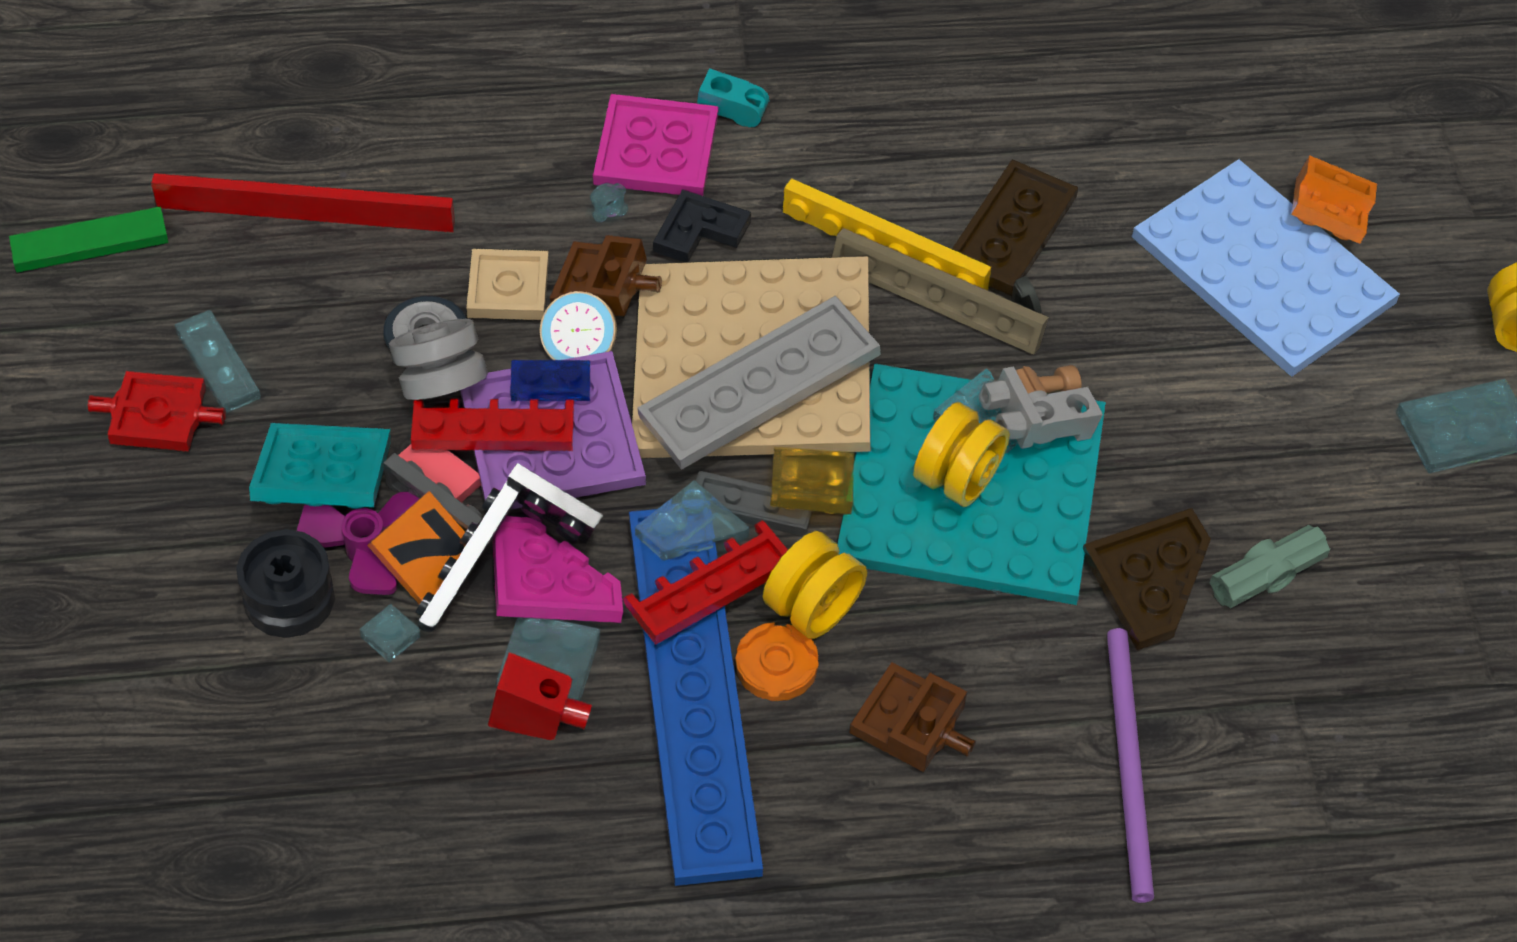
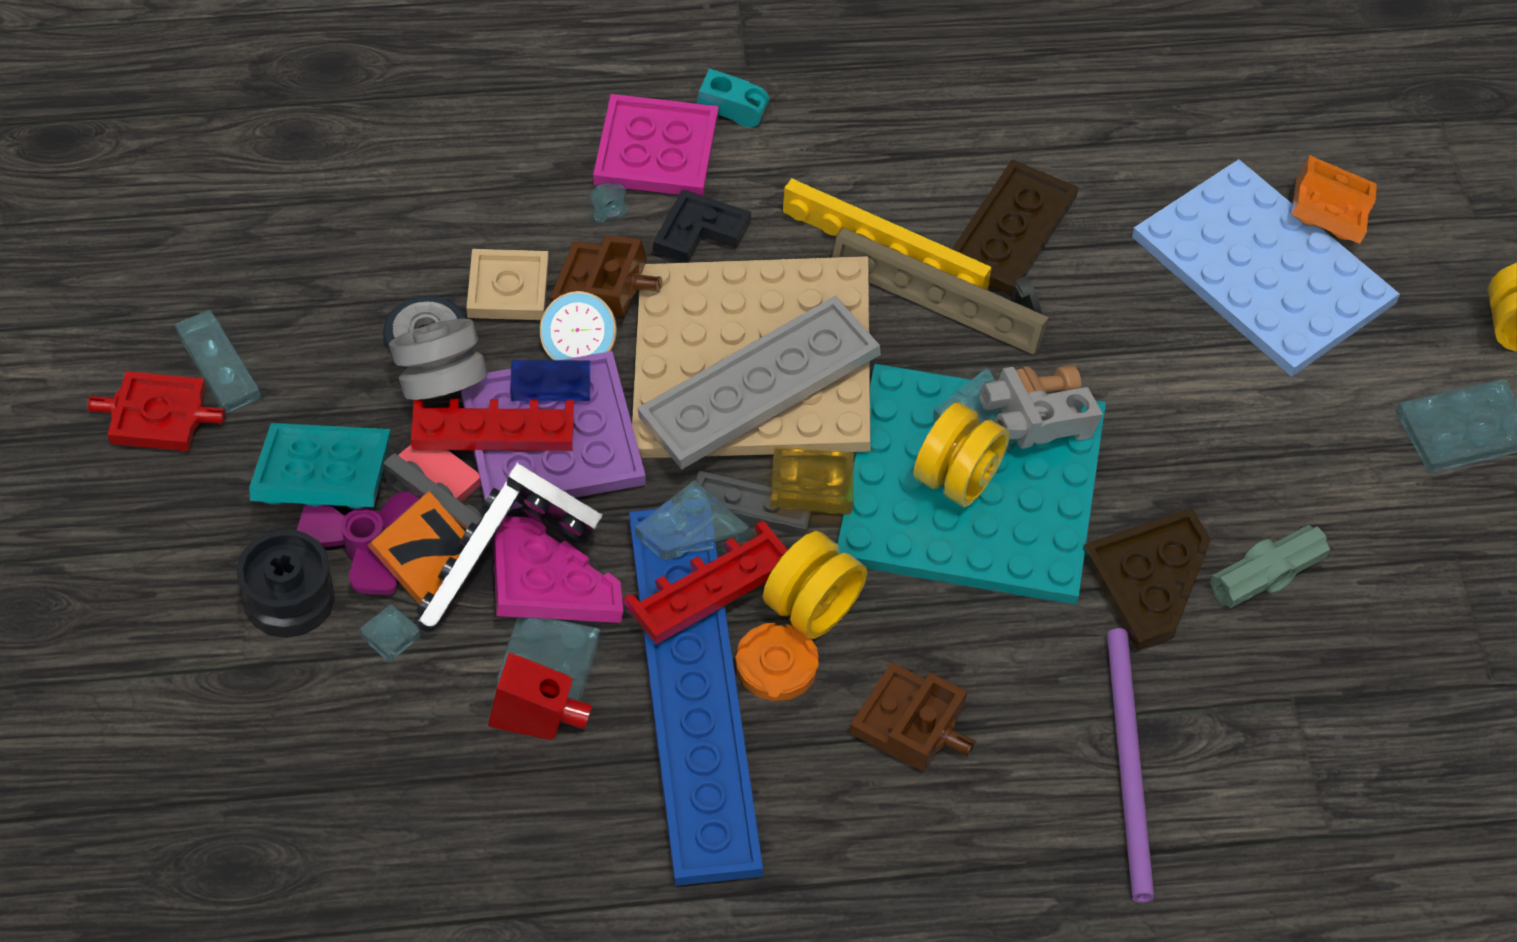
green tile [9,206,169,273] -> none
red tile [151,173,455,232] -> none

